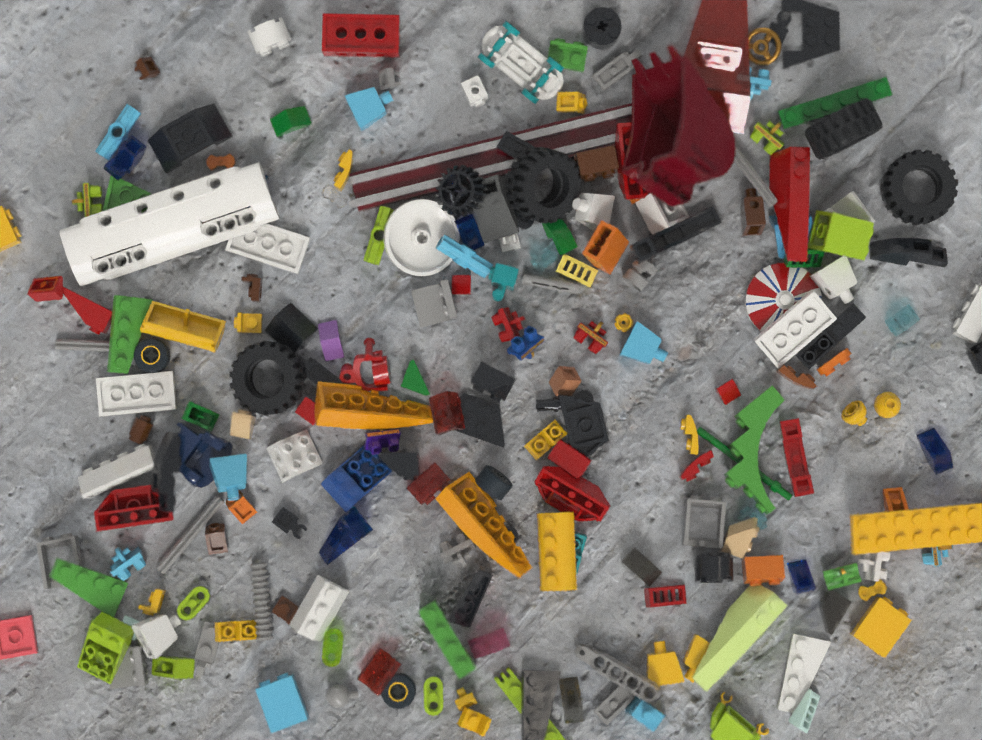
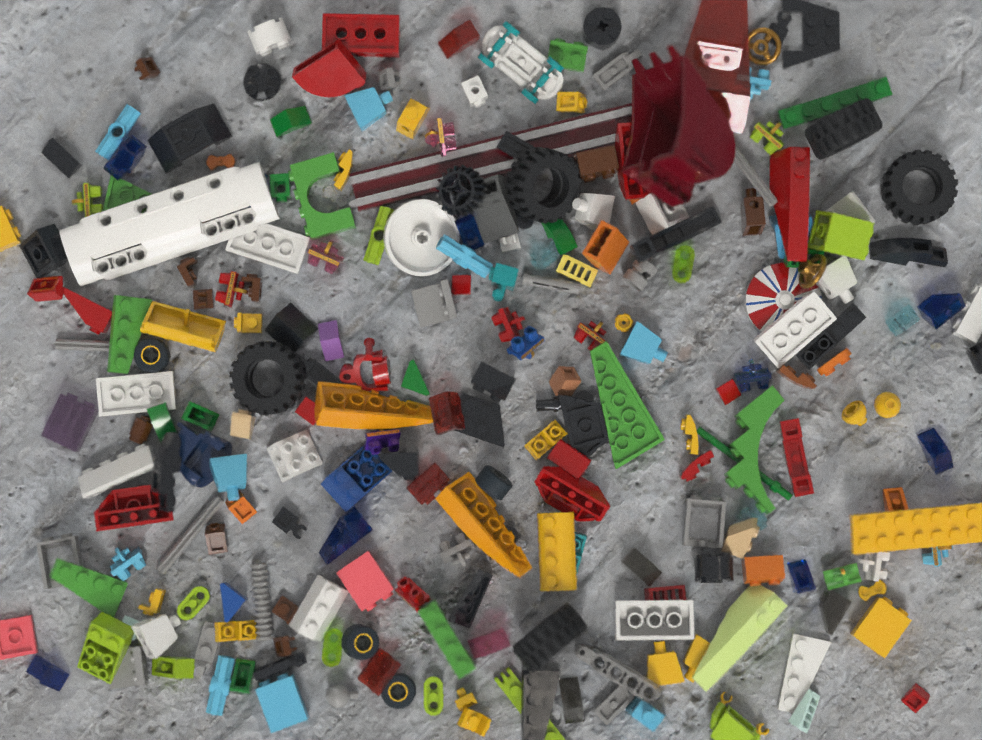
none -> black slope [19,223,68,278]
none -> clear blue slope [26,655,70,691]
none -> black slope [41,138,82,179]
none -> clear purple brick [41,392,99,452]
none -> green slope [147,402,178,442]
none -> reddish brown bracket [177,257,198,288]
none -> reddish brown tile [193,289,214,310]
none -> medium azure piece [206,655,235,716]
none -> red hips [215,271,248,307]
none -> blue slope [220,582,247,622]
none -> green slope [229,658,256,693]
none -> black dish [243,63,281,101]
none -> black hinge [253,651,307,681]
none -> green brick [269,173,292,203]
none -> reddish brown tile [273,636,297,657]
none -> bright green arch [288,152,356,240]
none -> red brick [292,39,367,97]
none -> clear pink hips [307,240,344,274]
none -> coral brick [336,551,395,611]
none -> black wheel [341,624,379,660]
none -> red hips [395,576,431,612]
none -> yellow torso [396,98,430,140]
none -> clear pink hips [425,118,456,157]
none -> clear red slope [438,19,480,60]
none -> black tyre [512,603,587,673]
none -> bright green wing [589,341,665,469]
none -> white slope [615,600,694,640]
none -> clear neon green plate [672,245,695,284]
none -> clear blue hips [734,359,772,392]
none -> pearl gold piece [798,254,827,289]
none -> red slope [901,683,930,713]
none -> clear blue slope [917,293,966,330]

